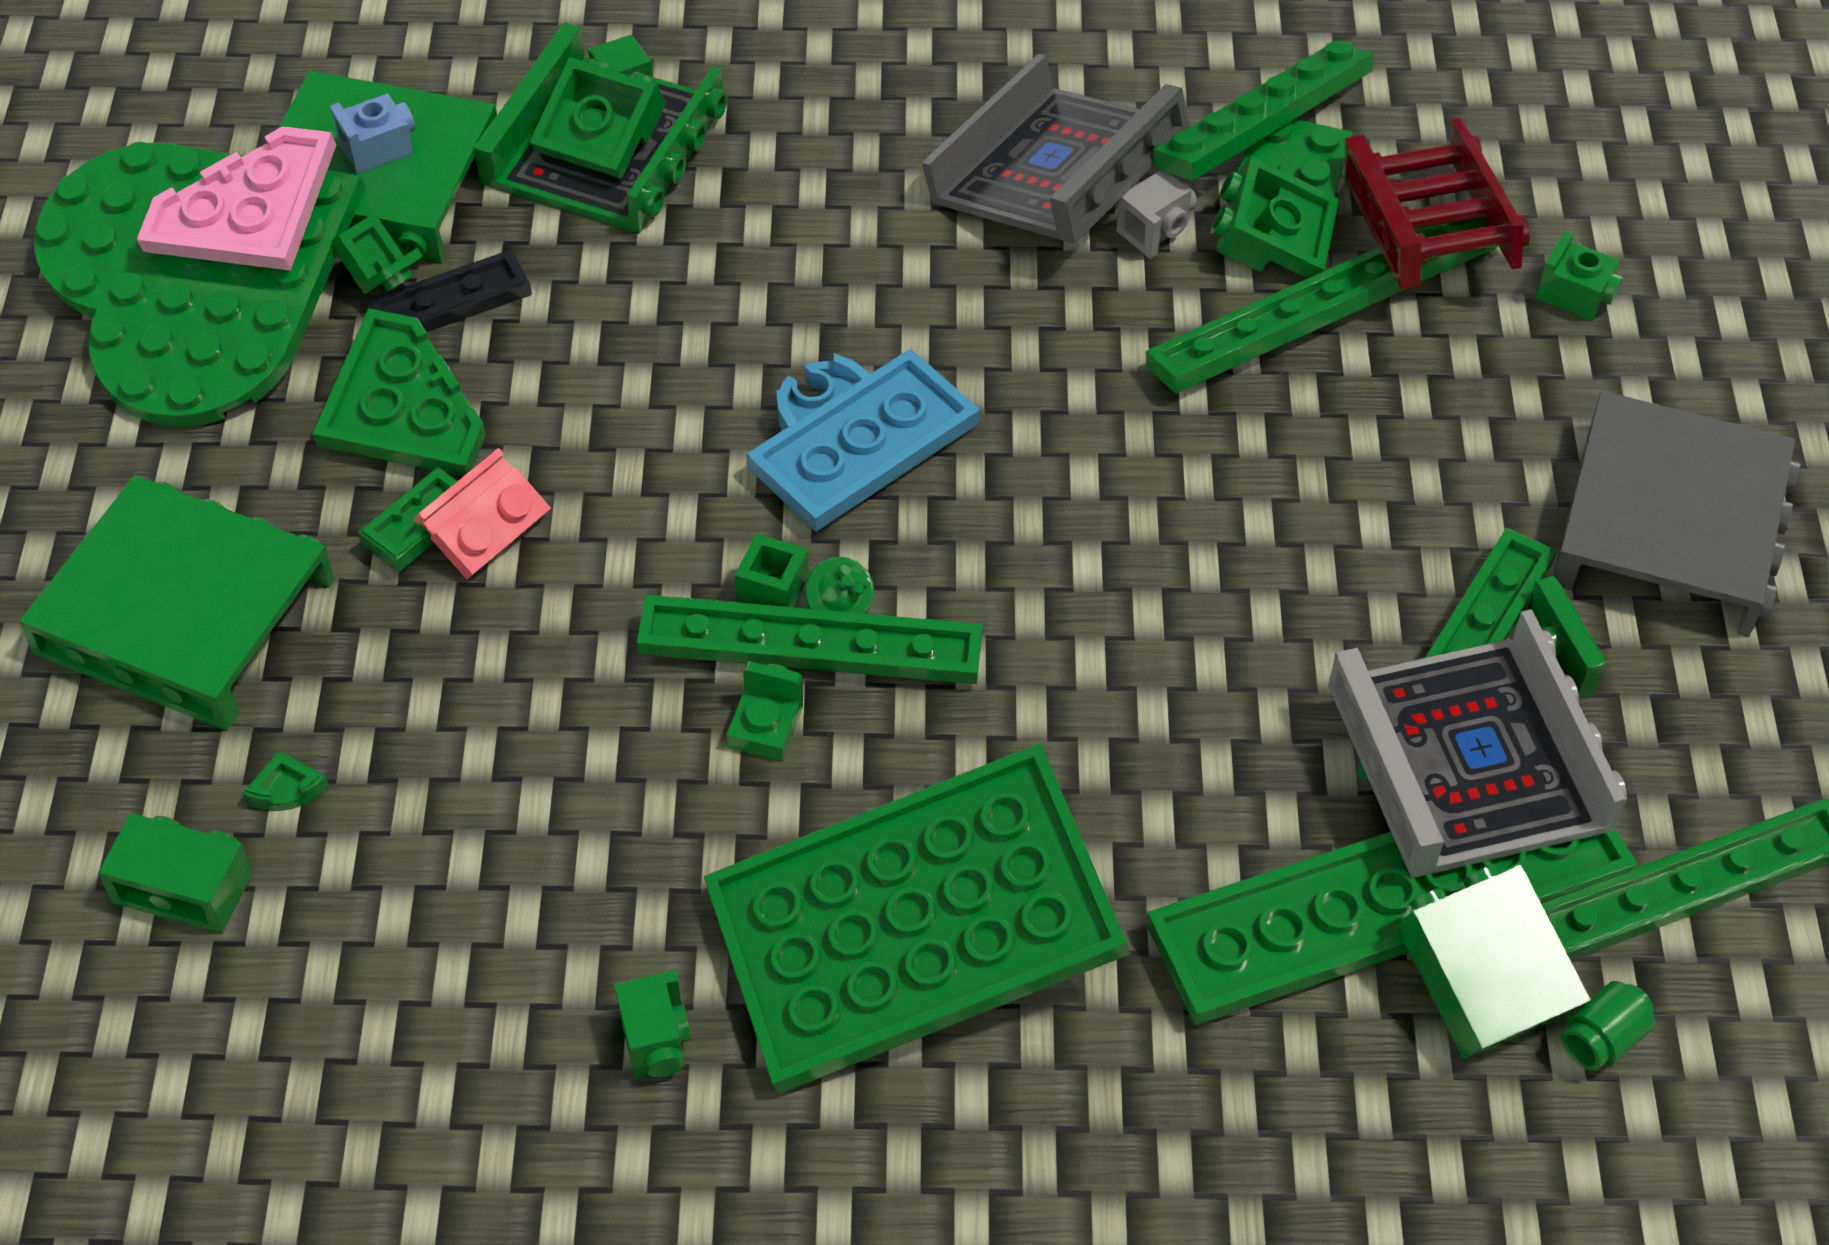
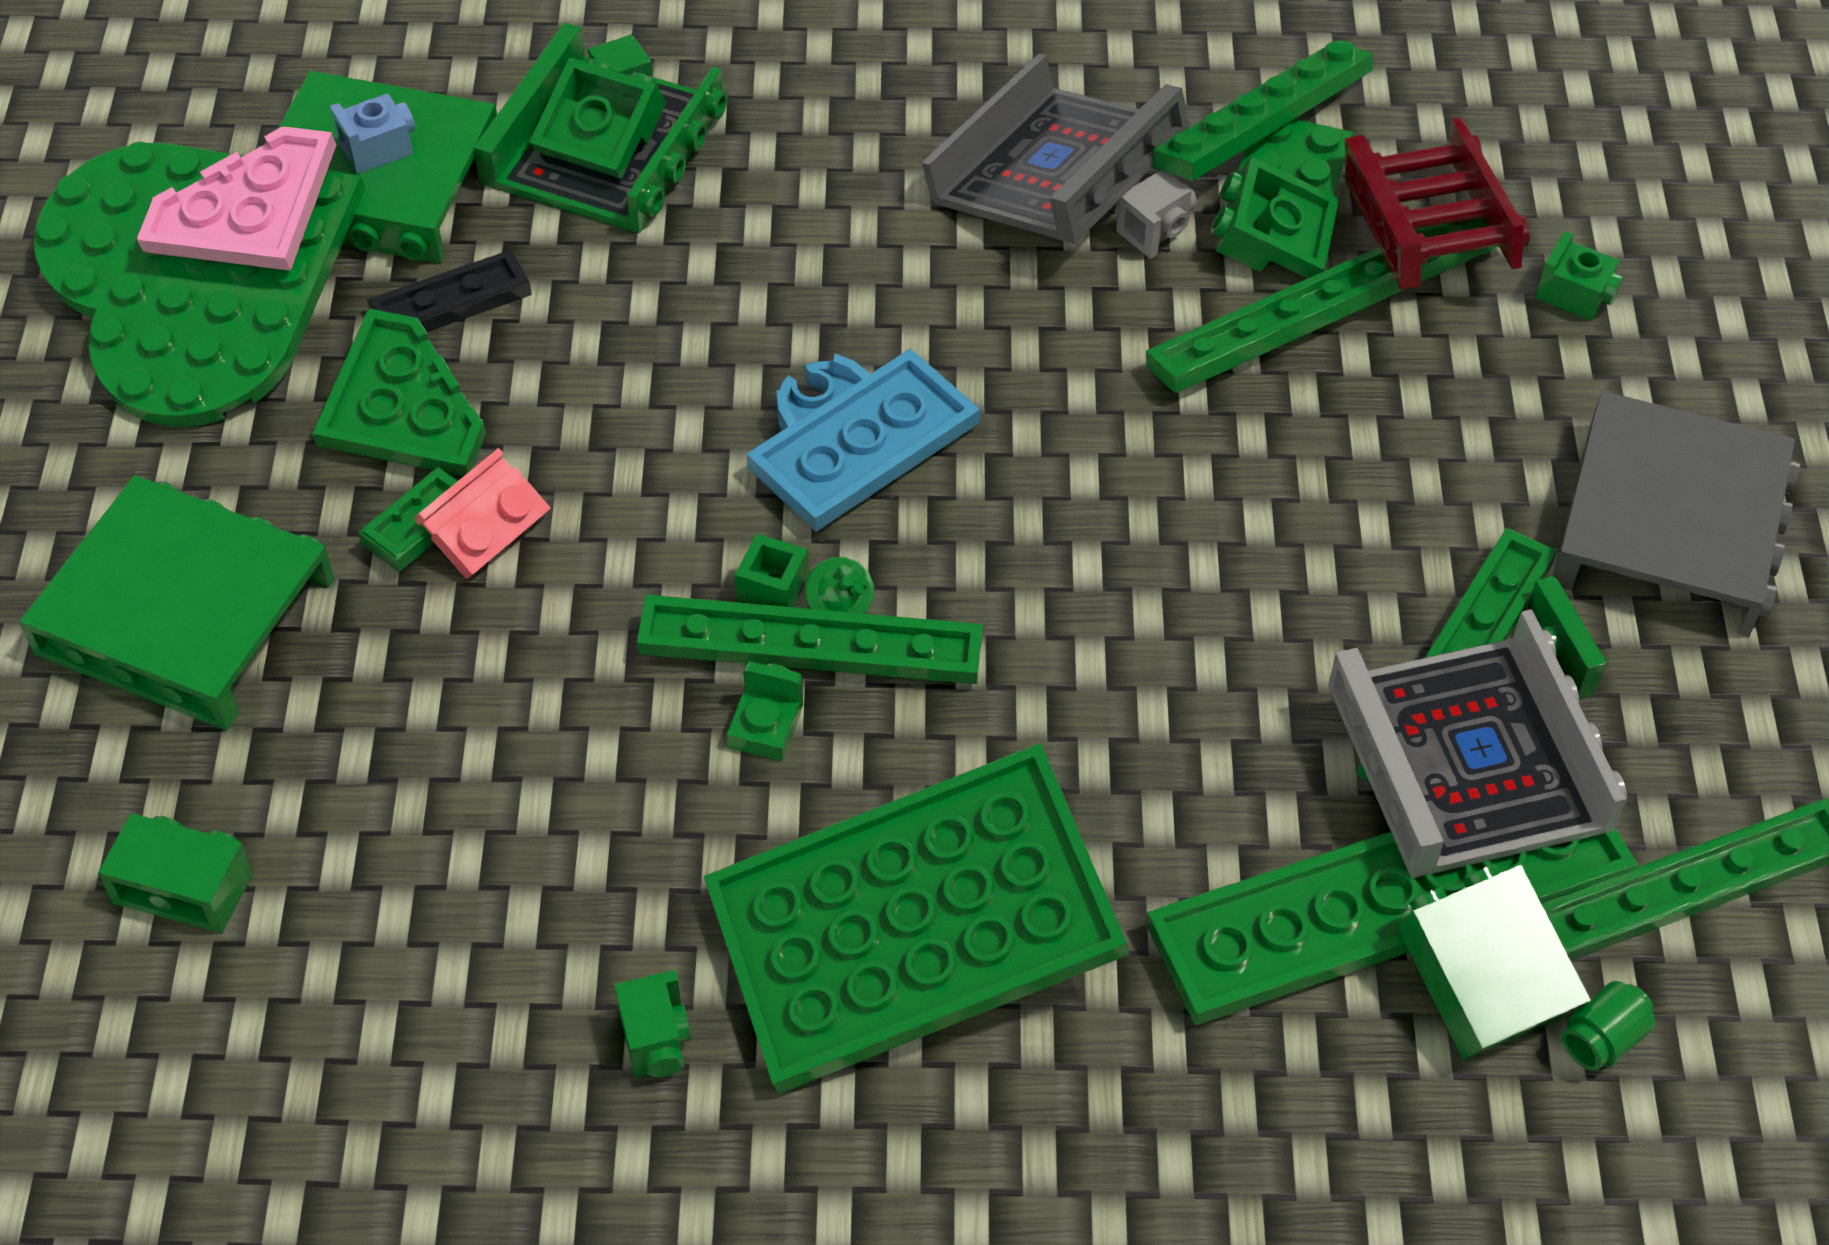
green tile [242,751,329,811] -> none
green bracket [331,213,423,295] -> none

